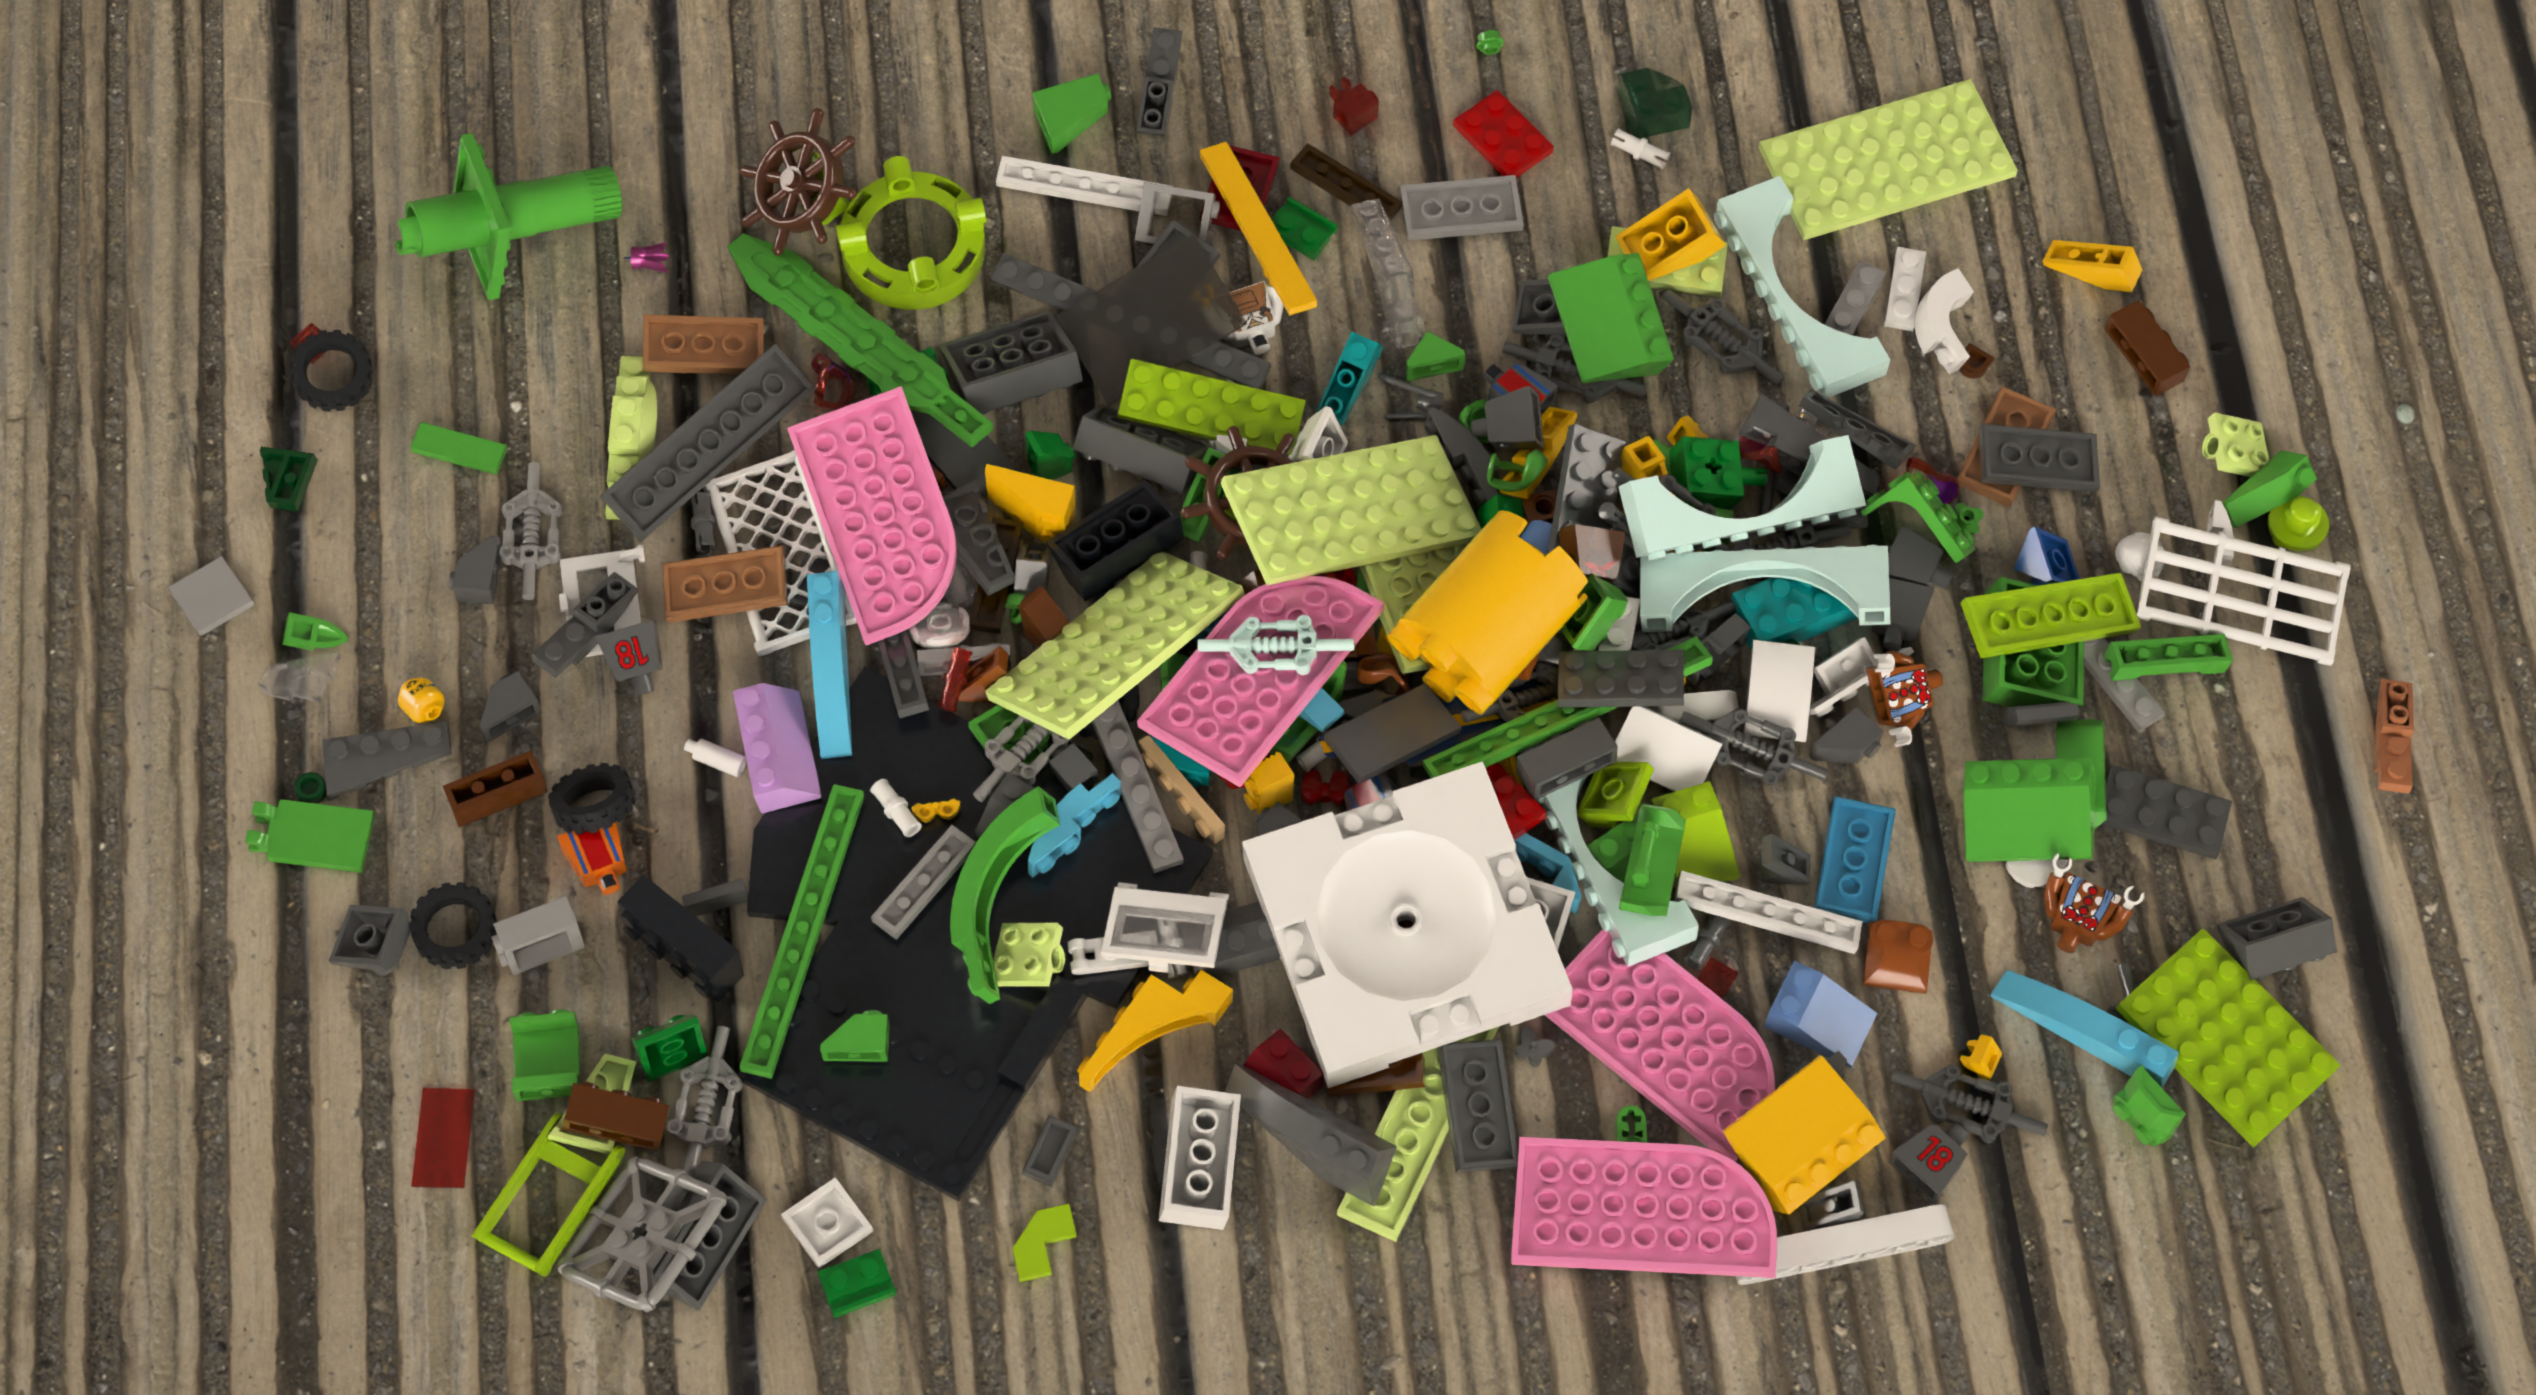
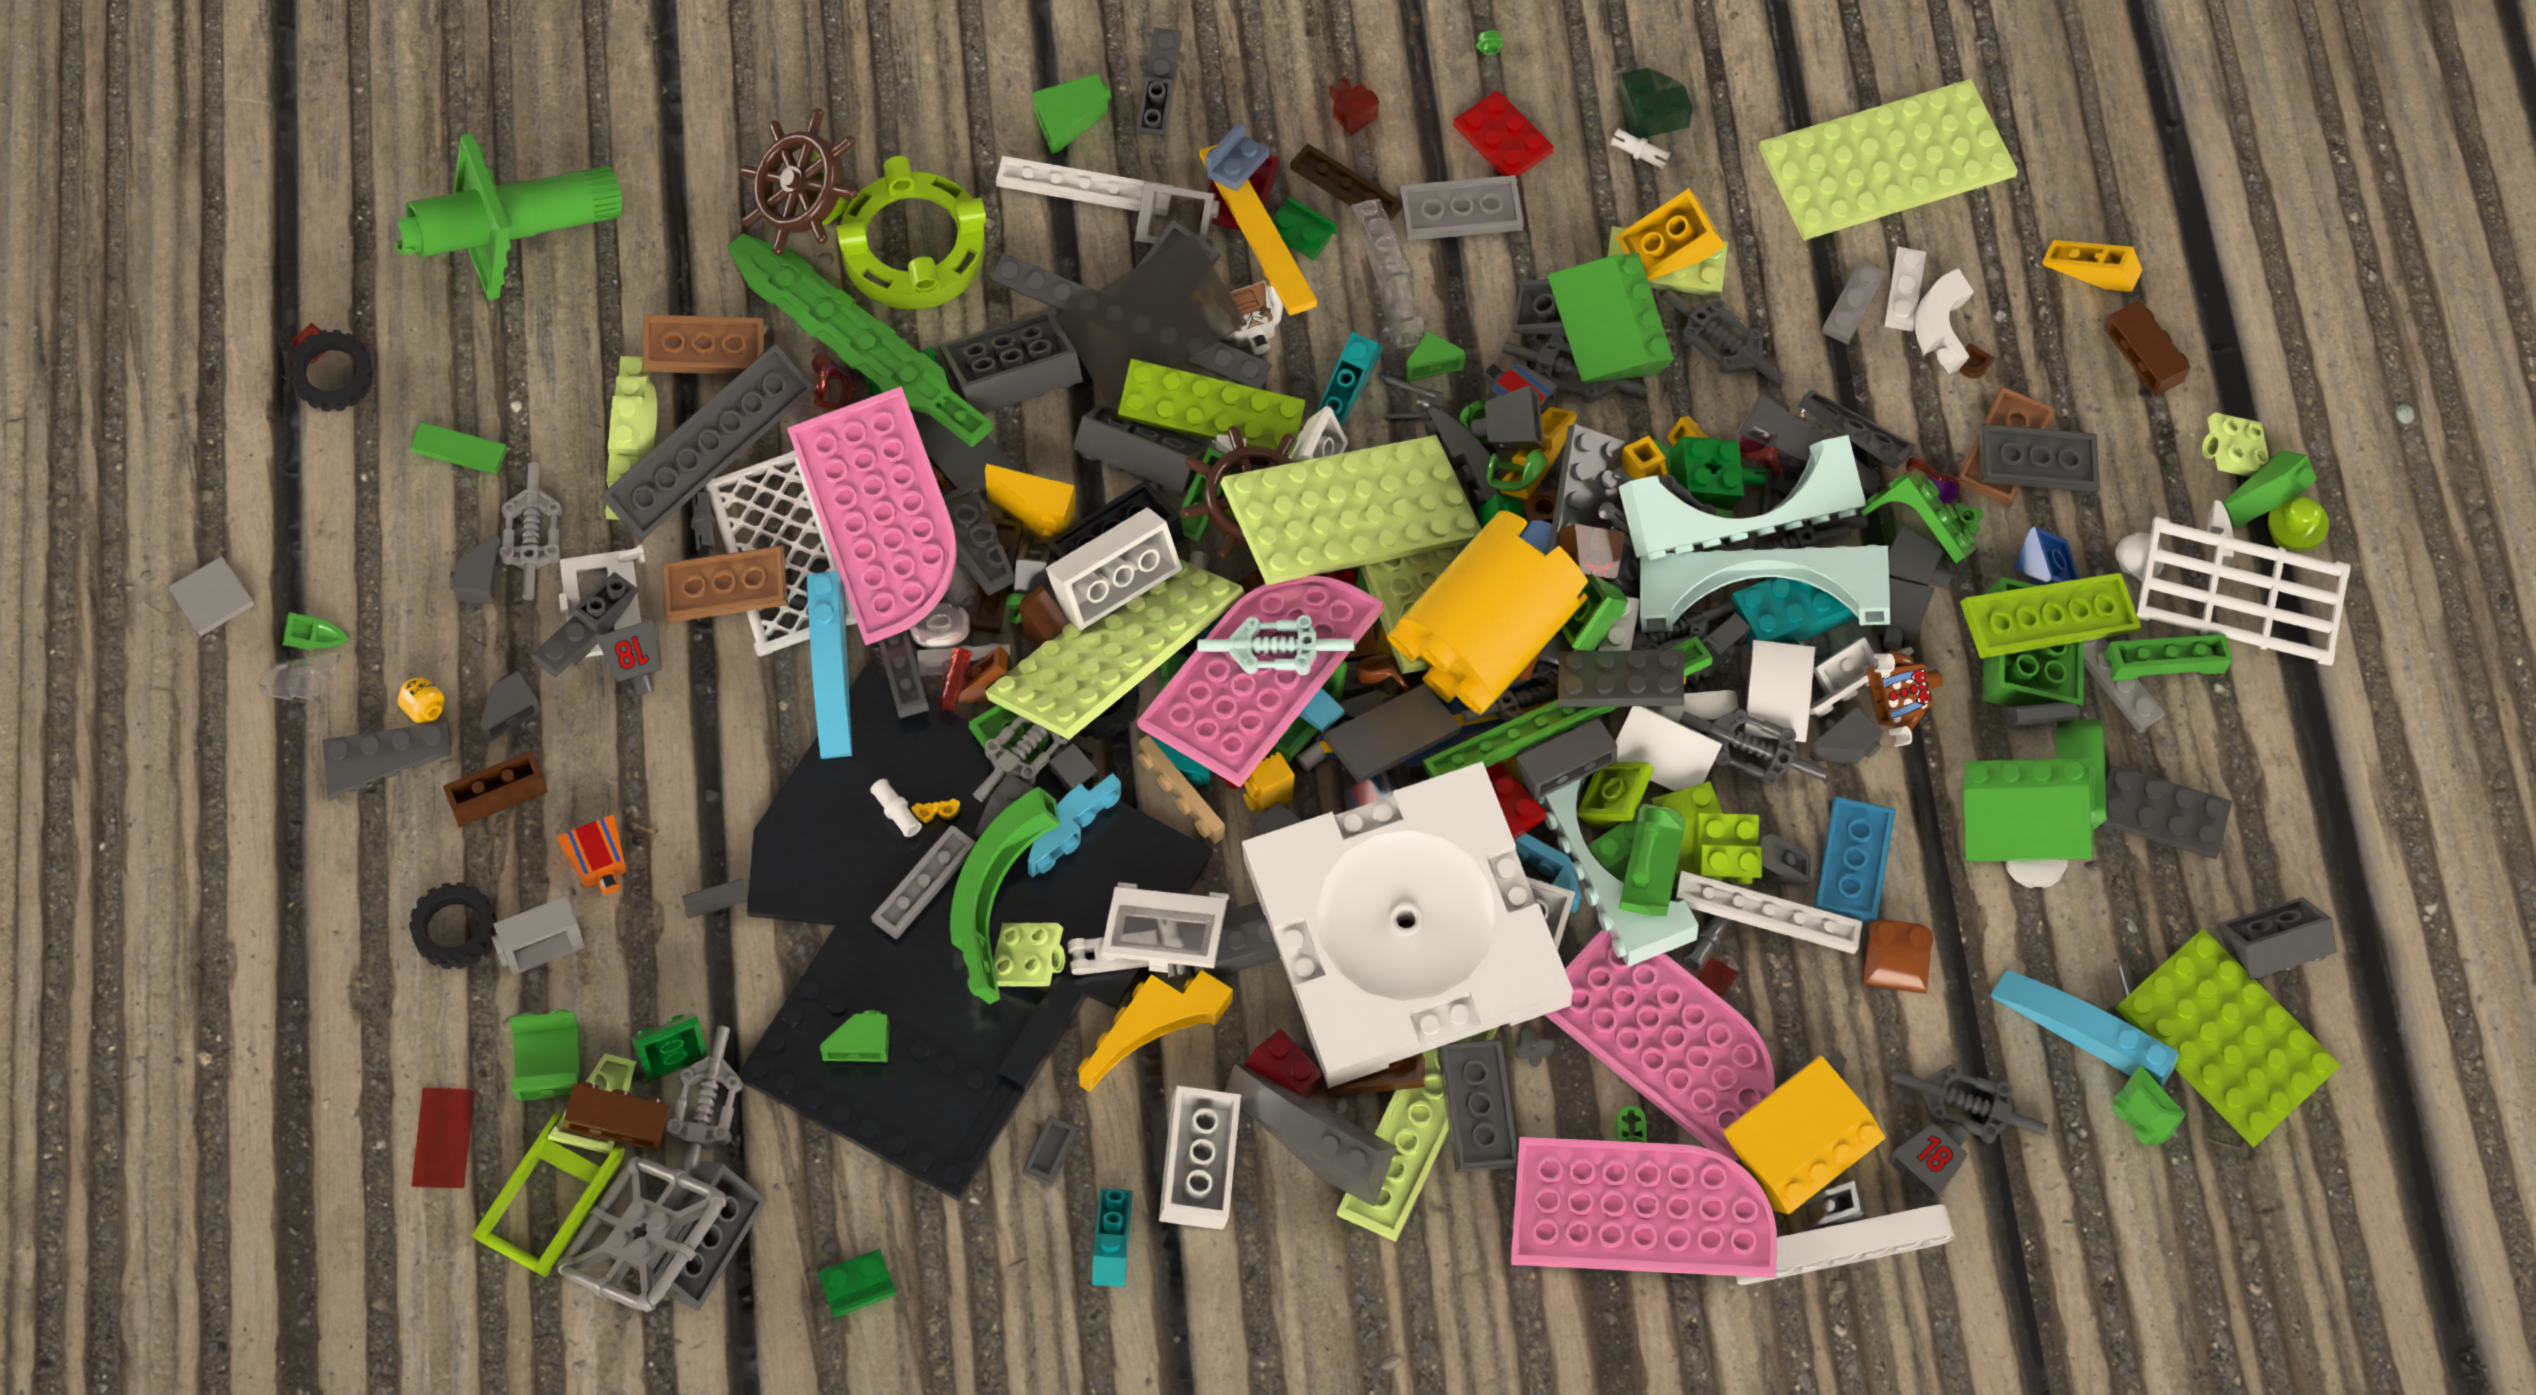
bright green tile [245,799,375,873] -> none
dark green wing [260,446,318,511] -> none
dark green tile [294,772,327,804] -> none
dark grey slope [329,905,410,976] -> none
black tyre [548,763,636,834] -> none
black brick [617,875,744,1002] -> none
flat silver piece [623,242,669,273] -> none
white cylinder [684,738,747,778] -> none
lavender slope [733,683,822,814] -> none
bright green plate [739,784,865,1079] -> none
white plate [781,1177,873,1269] -> none
lime tile [1012,1204,1077,1282] -> none
green slope [1025,430,1075,480] -> none
light grey plate [1092,700,1184,873] -> none
red piece [1301,770,1350,805] -> none
light aqua arch [1714,176,1891,398] -> none
medium blue slope [1764,961,1877,1068] -> none
yellow tile [1960,1035,2002,1080] -> none
torso [2043,853,2145,953] -> none
nougat slope [2374,679,2414,794] -> none
none -> white brick [1045,507,1182,630]
none -> teal slope [1092,1188,1133,1287]
none -> sand blue bracket [1205,123,1269,191]
none -> lime plate [1694,813,1762,884]

